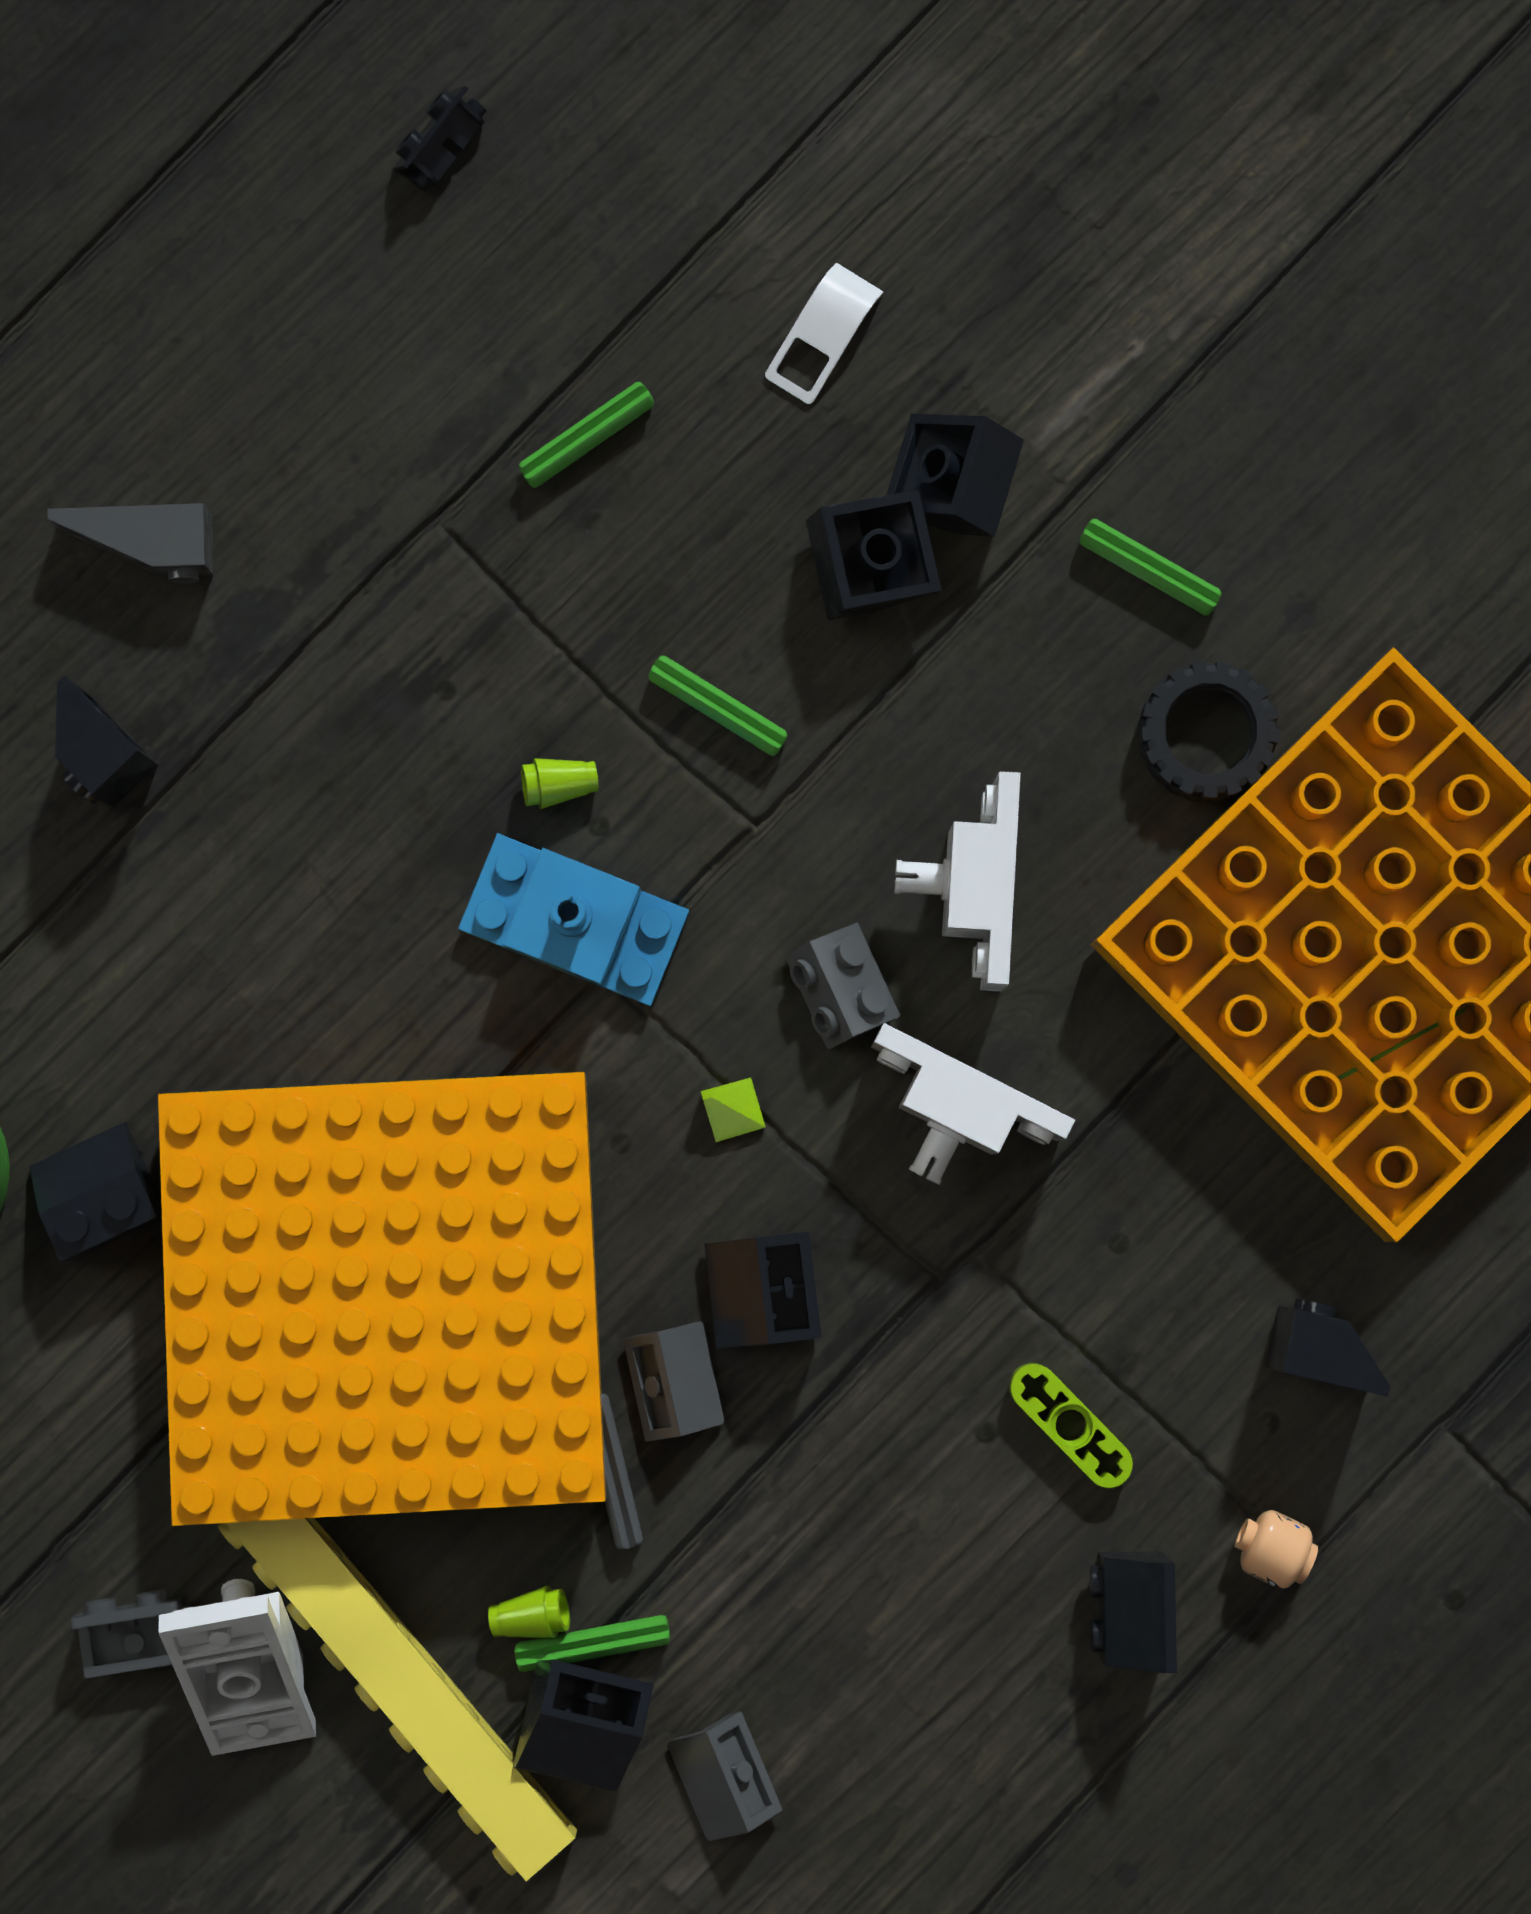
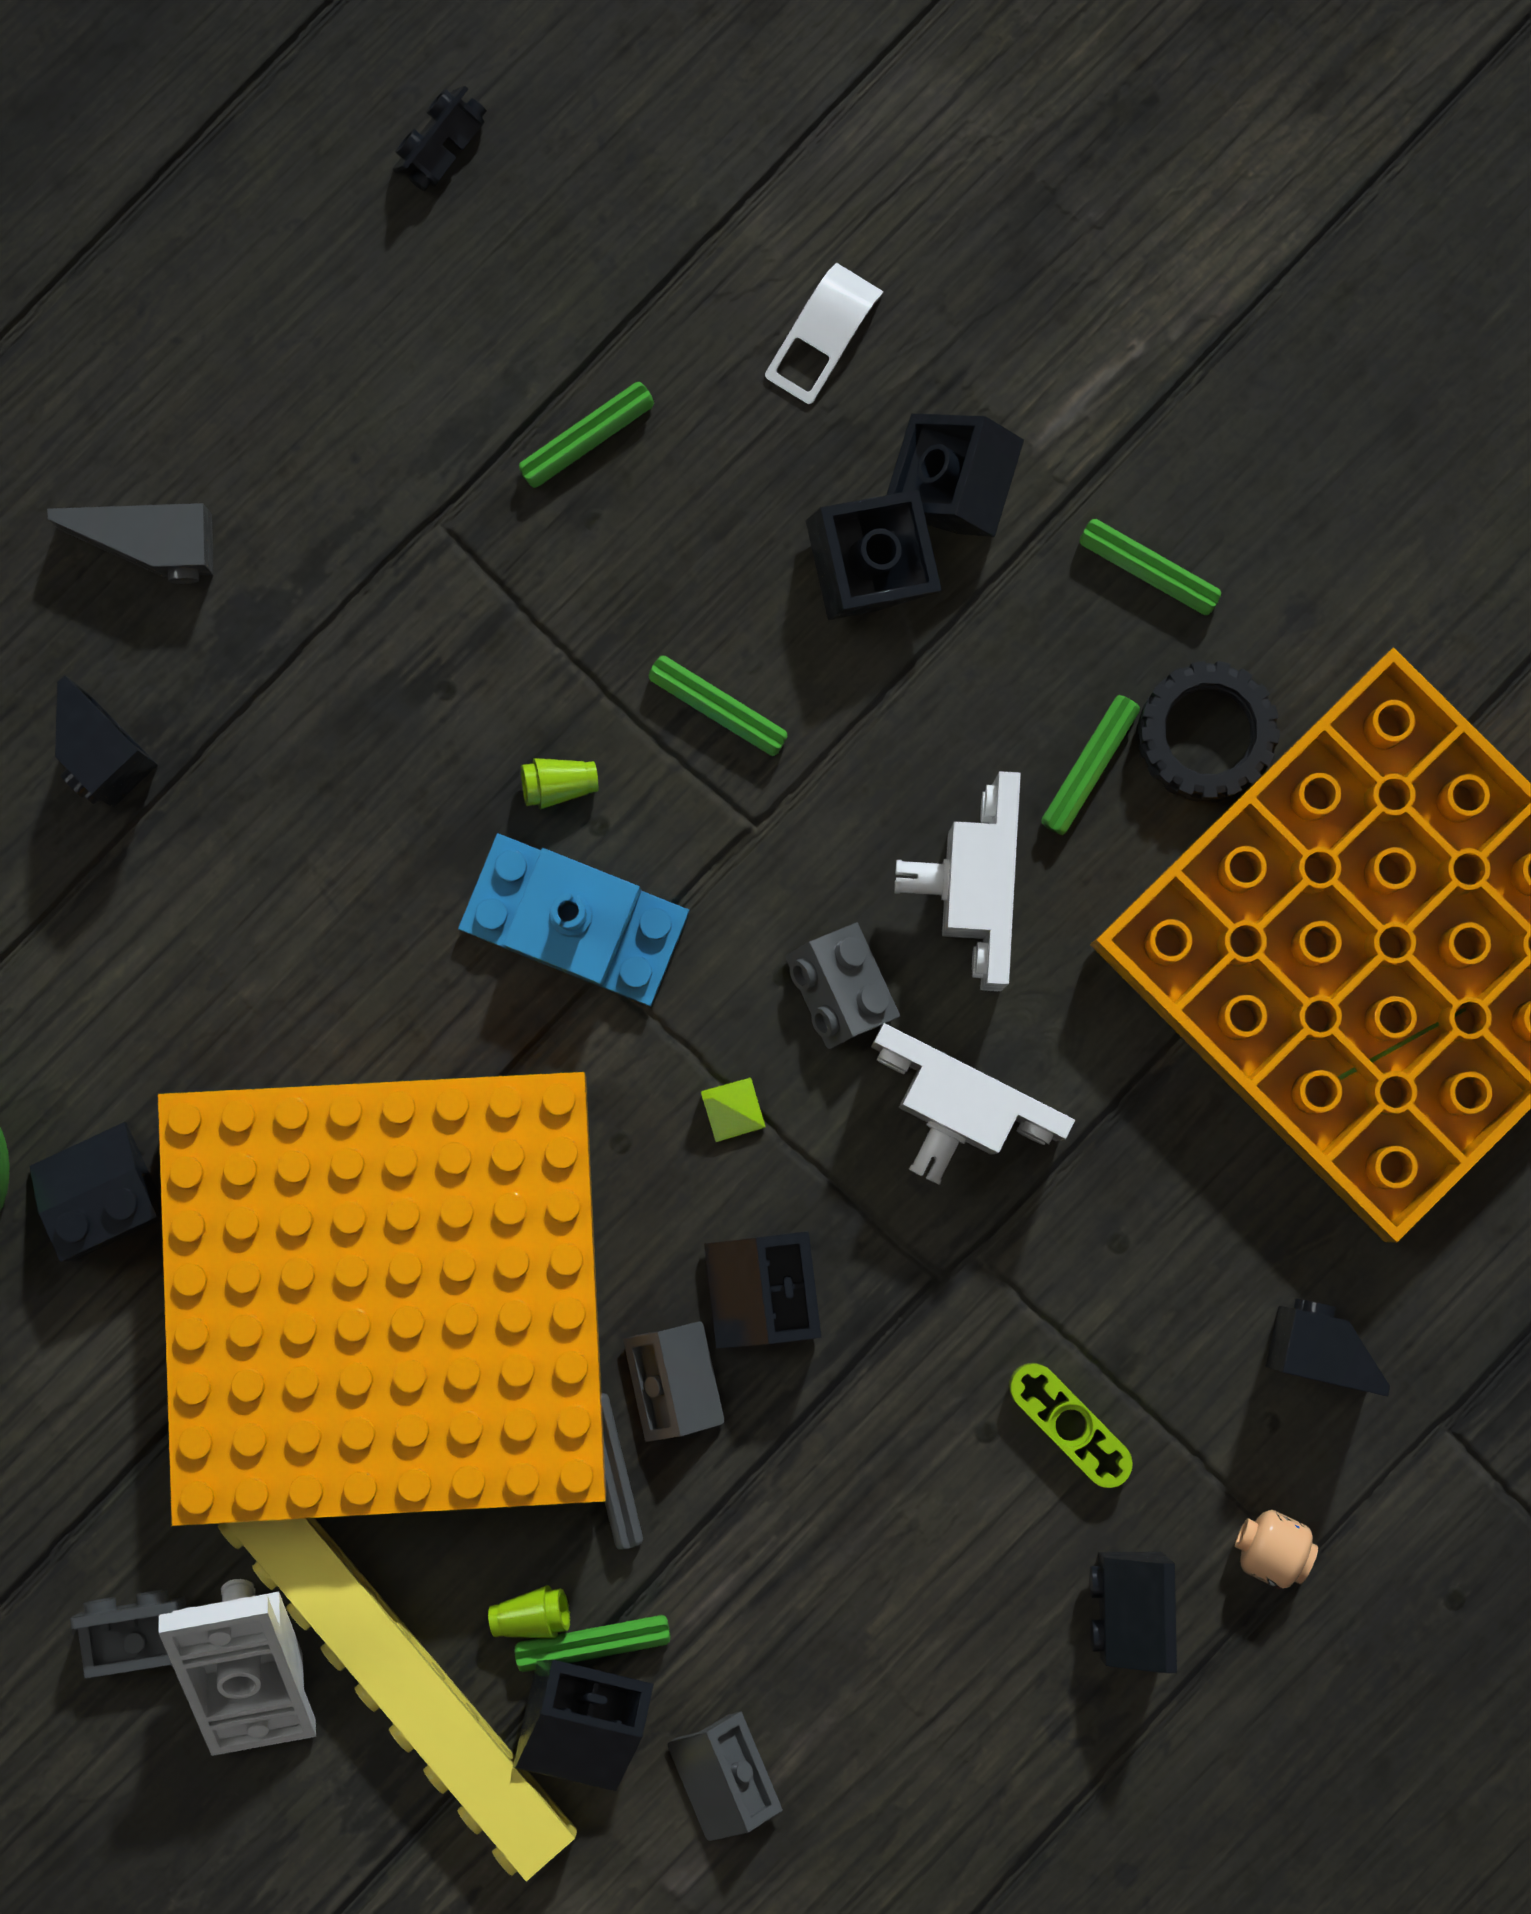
none -> bright green axle [1041,695,1140,835]

